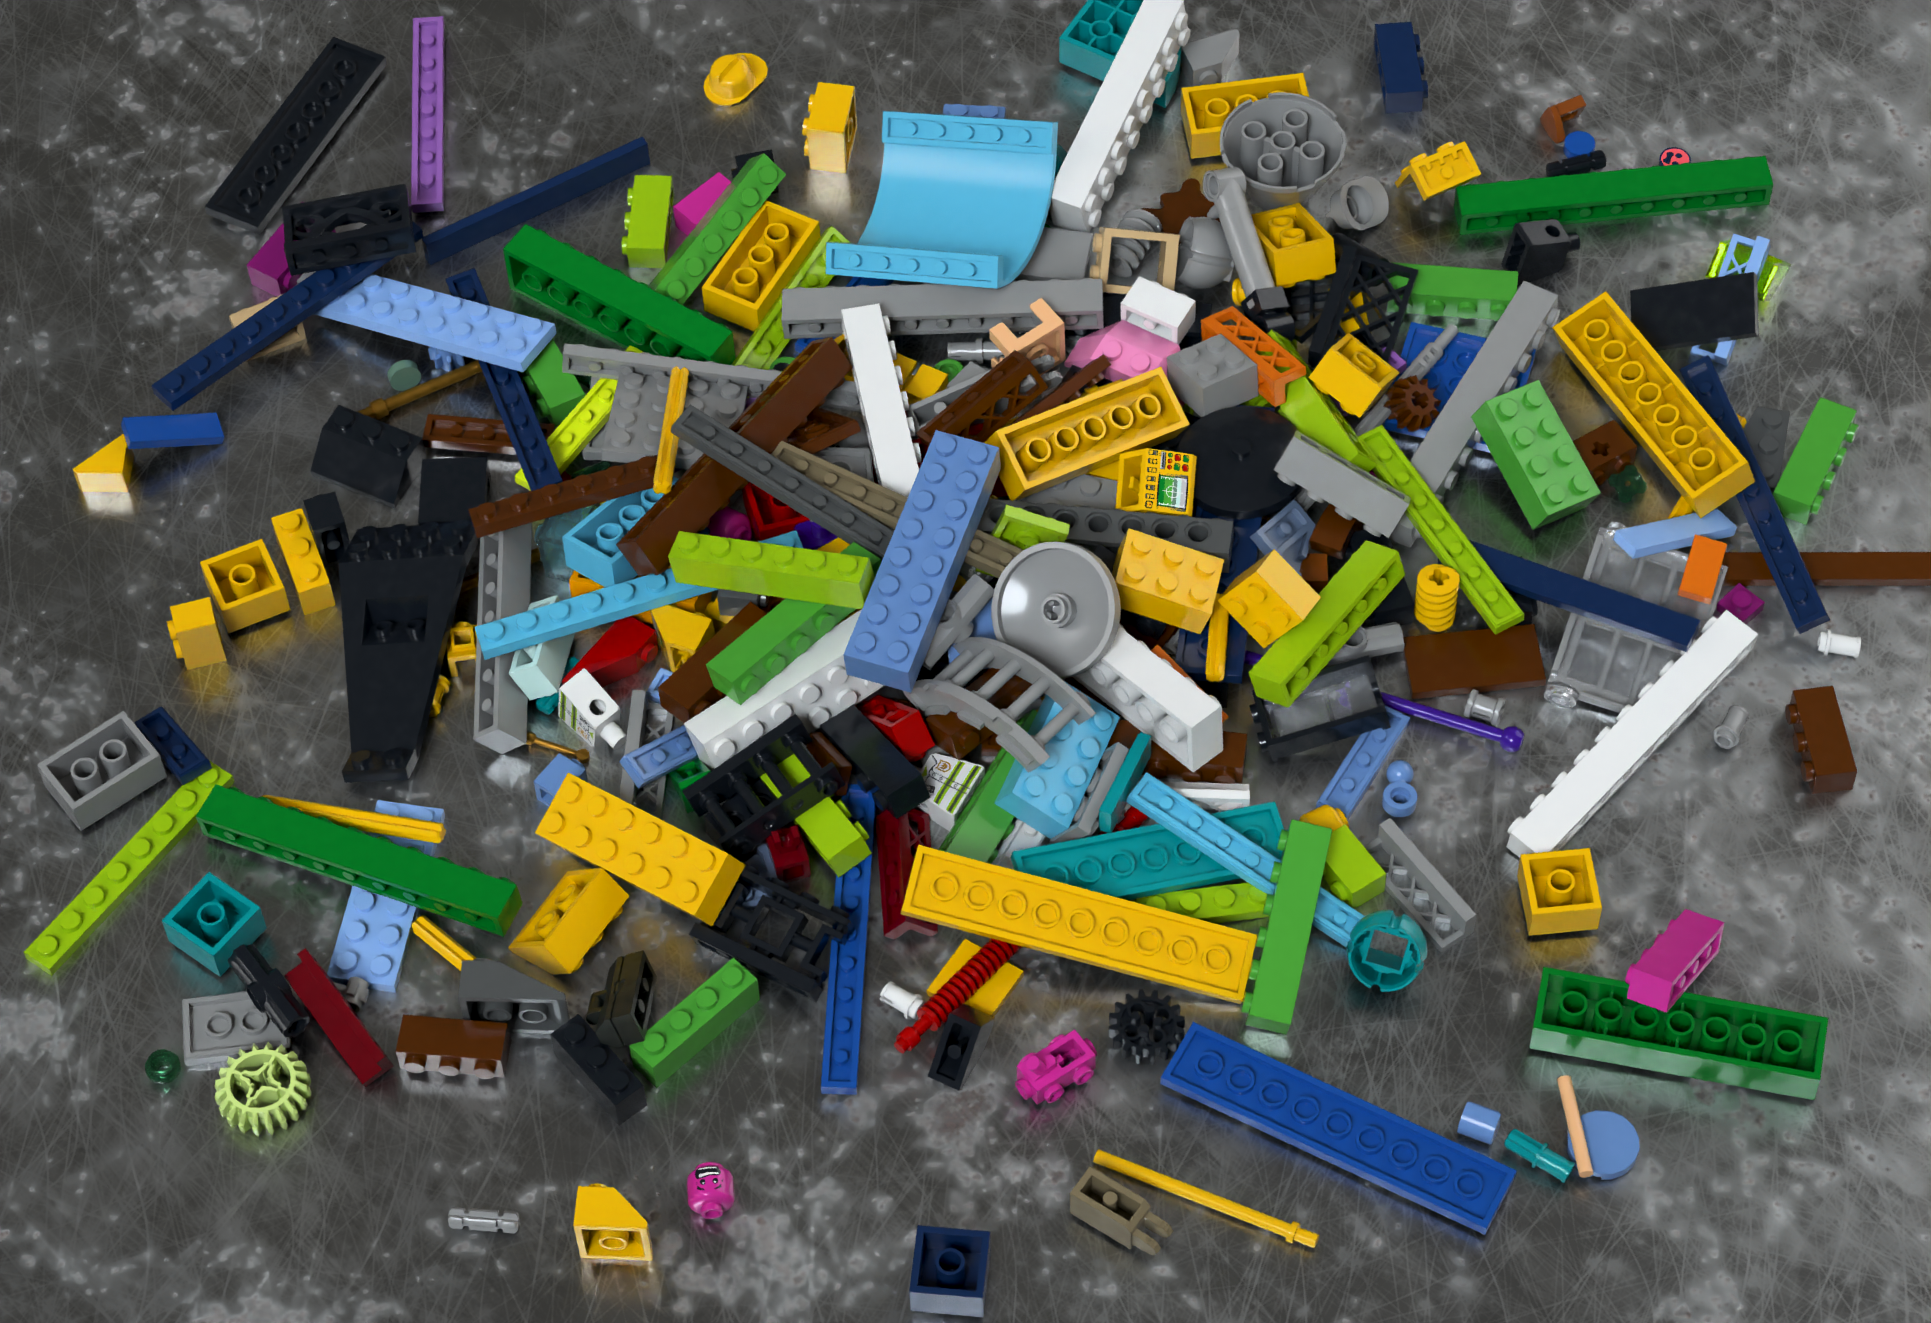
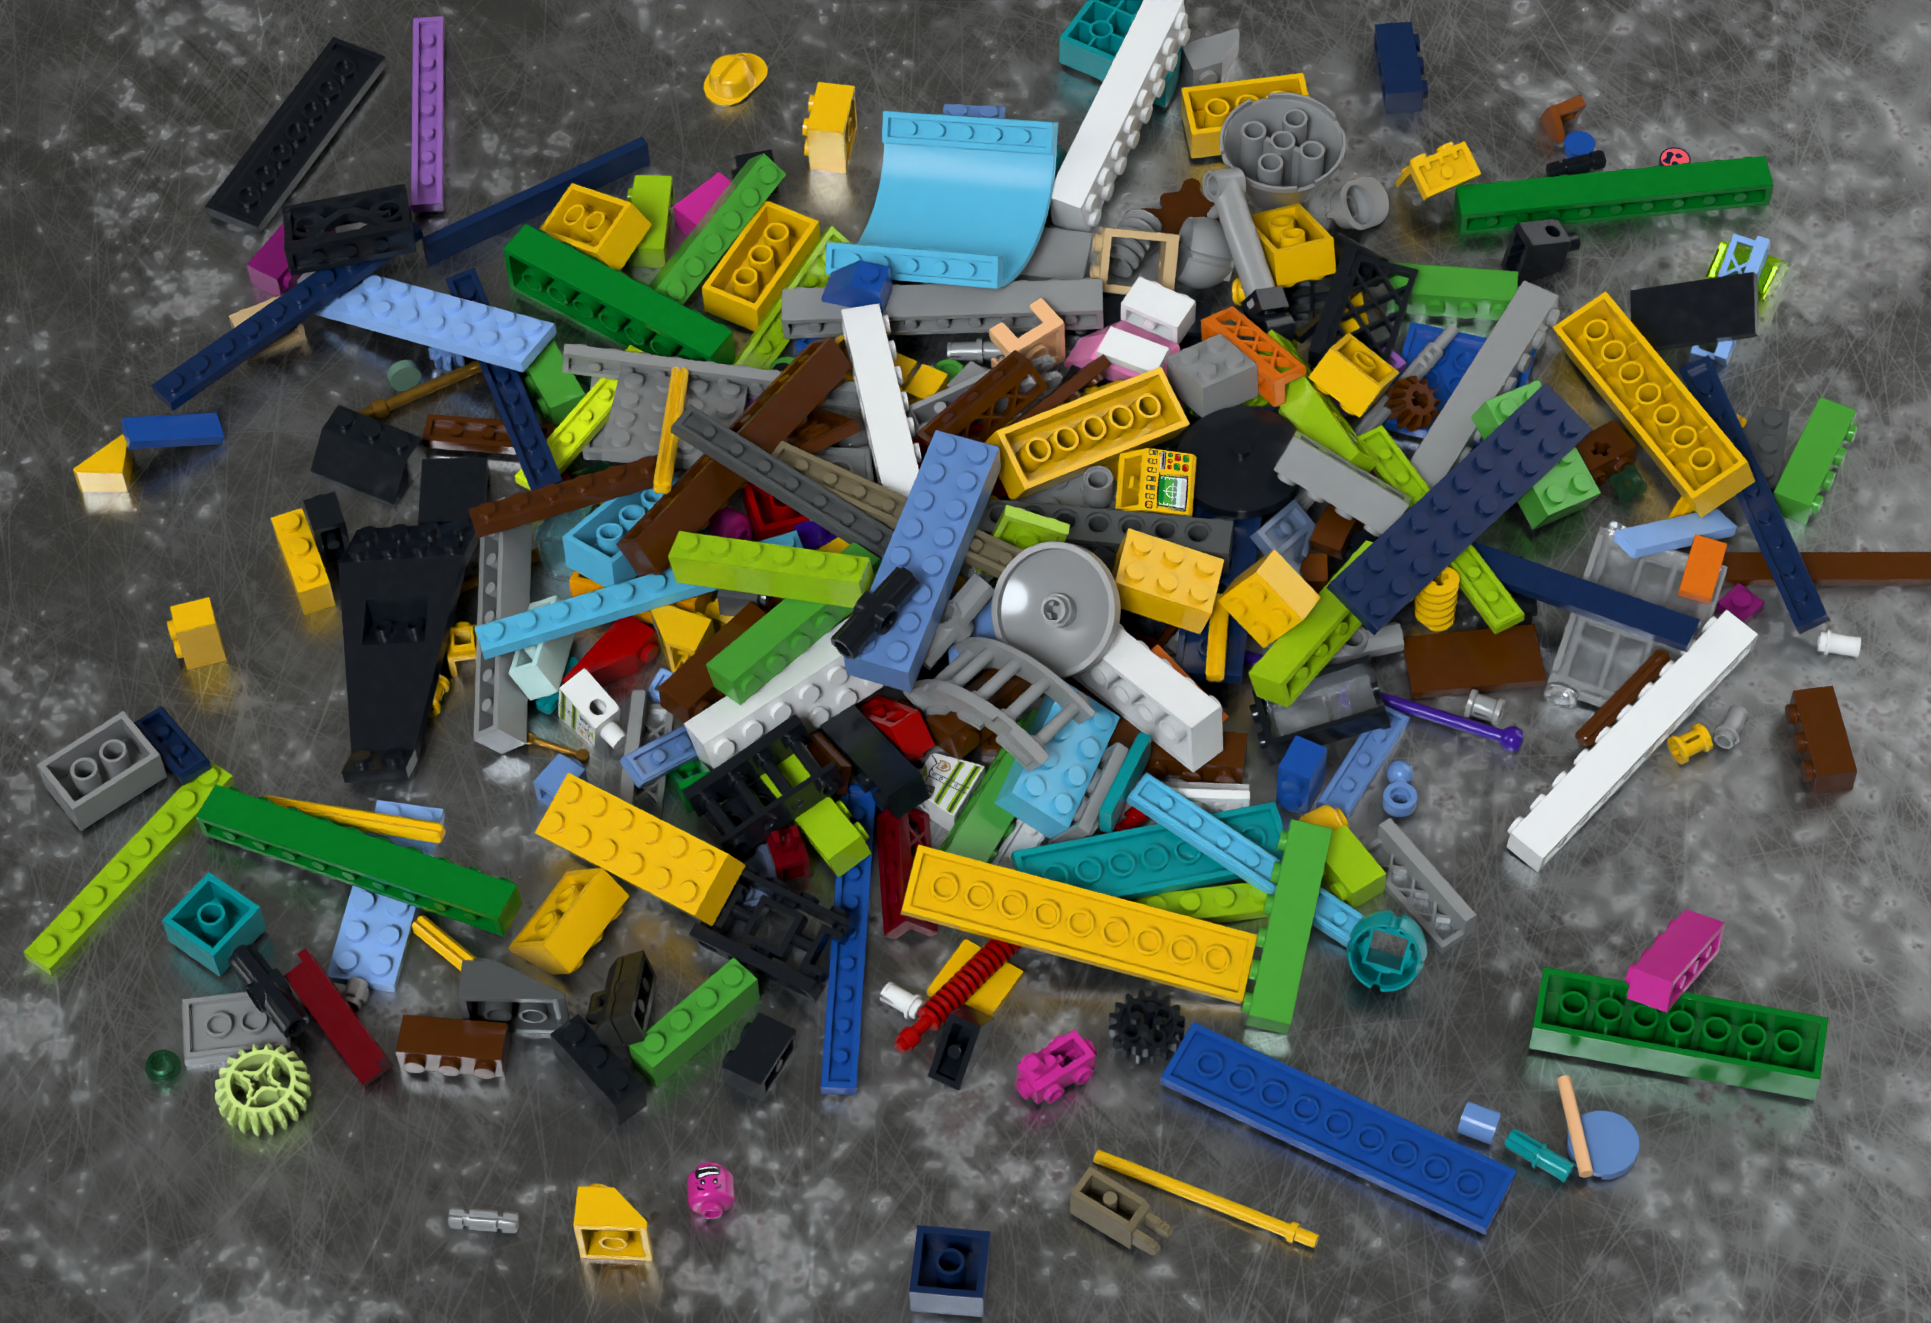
yellow brick [200,539,290,634] -> none
yellow brick [1517,848,1602,936] -> none
none -> yellow brick [540,183,652,270]
none -> black brick [722,1012,798,1102]
none -> blue slope [822,260,893,315]
none -> black piece [831,567,920,659]
none -> light grey beam [1083,466,1113,509]
none -> white tile [1097,326,1170,374]
none -> blue brick [1276,735,1327,814]
none -> dark blue plate [1326,383,1593,635]
none -> reddish brown axle [1575,649,1671,748]
none -> yellow bush [1667,723,1713,765]

